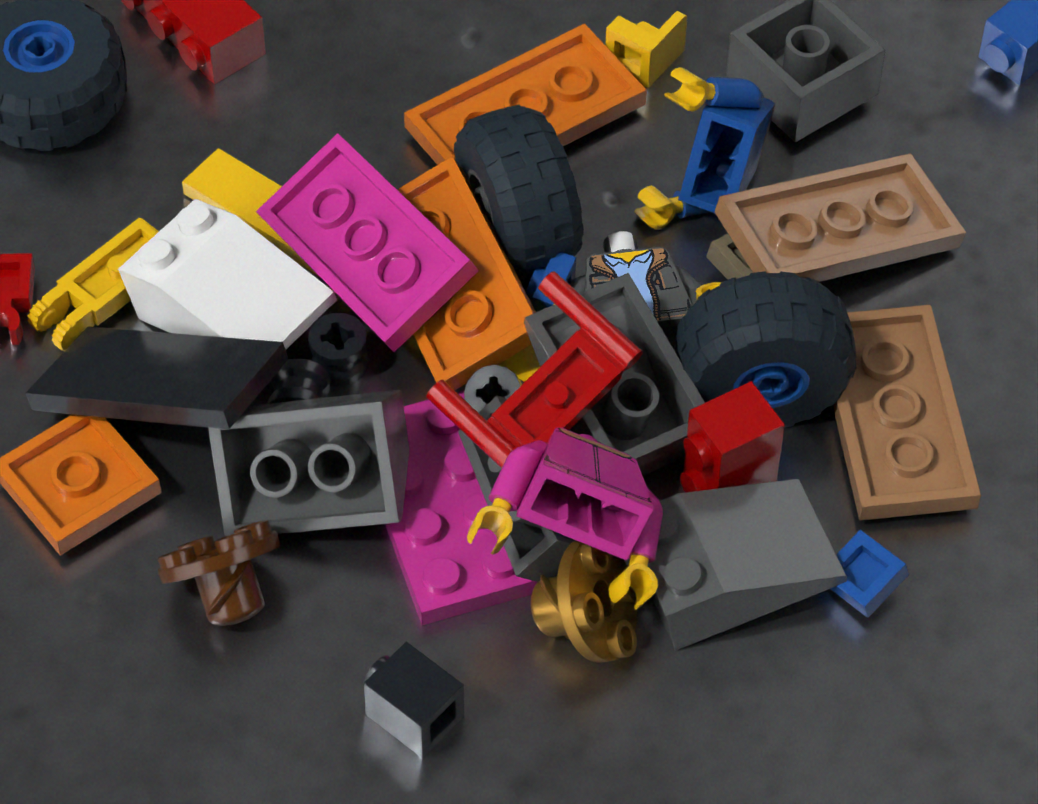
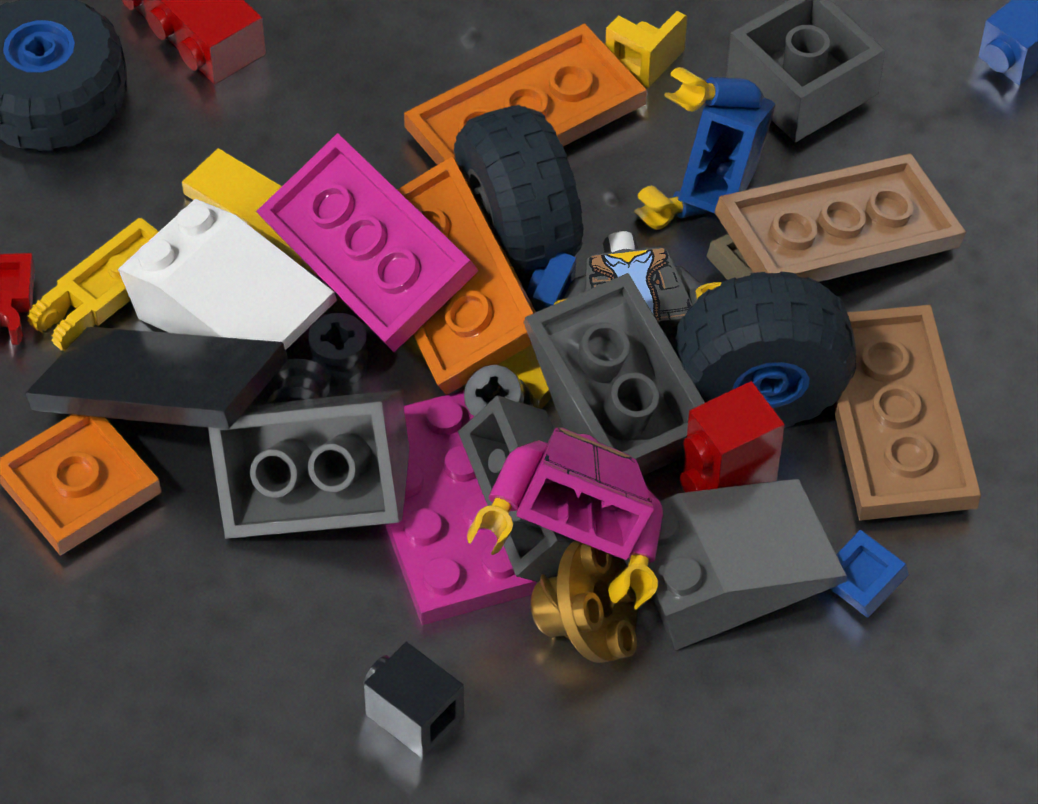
reddish brown plate [158,519,281,626] -> none
red plate [426,271,643,468] -> none

